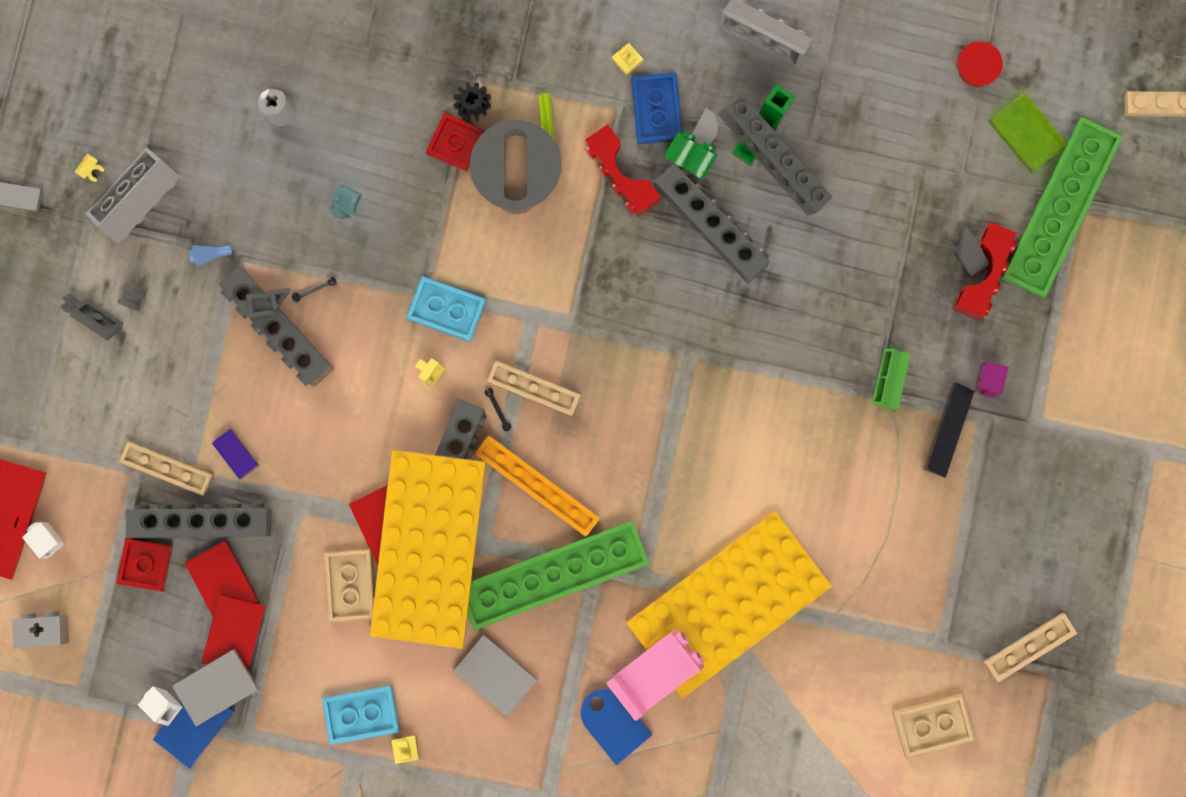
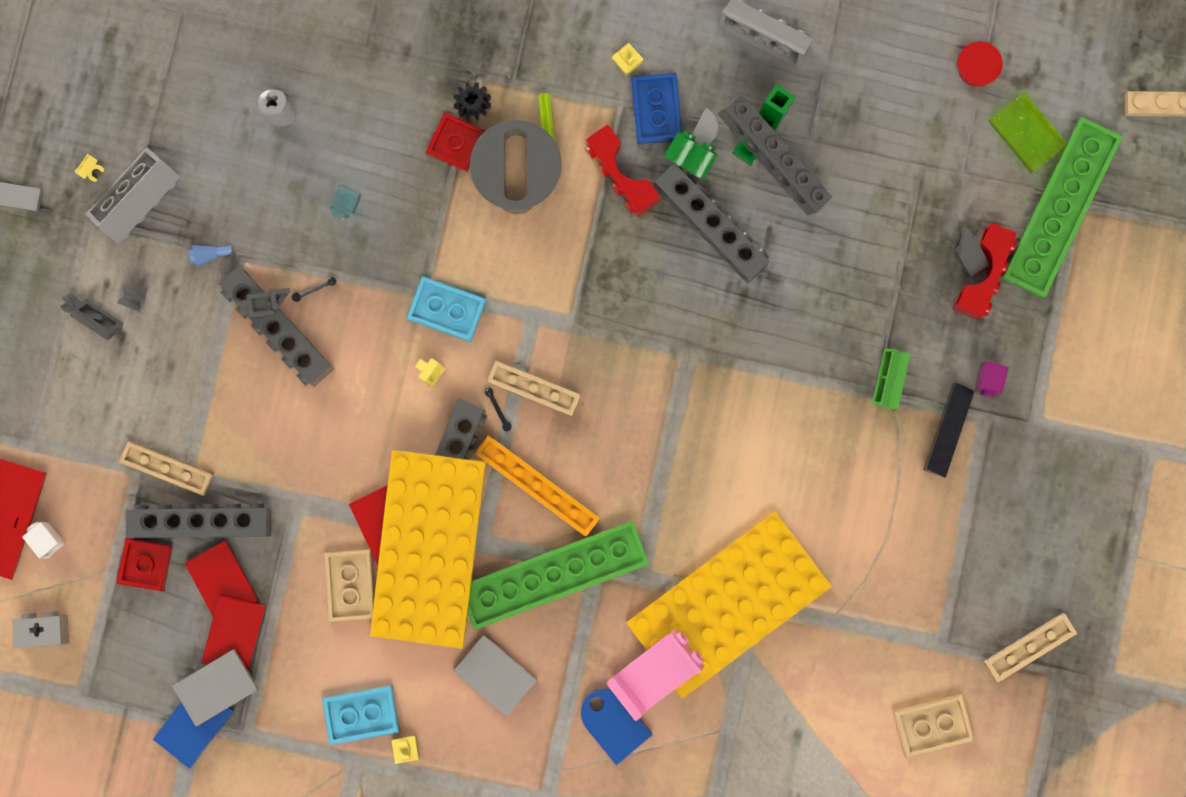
white brick [138,686,183,726] -> none
dark purple tile [212,429,259,480] -> none

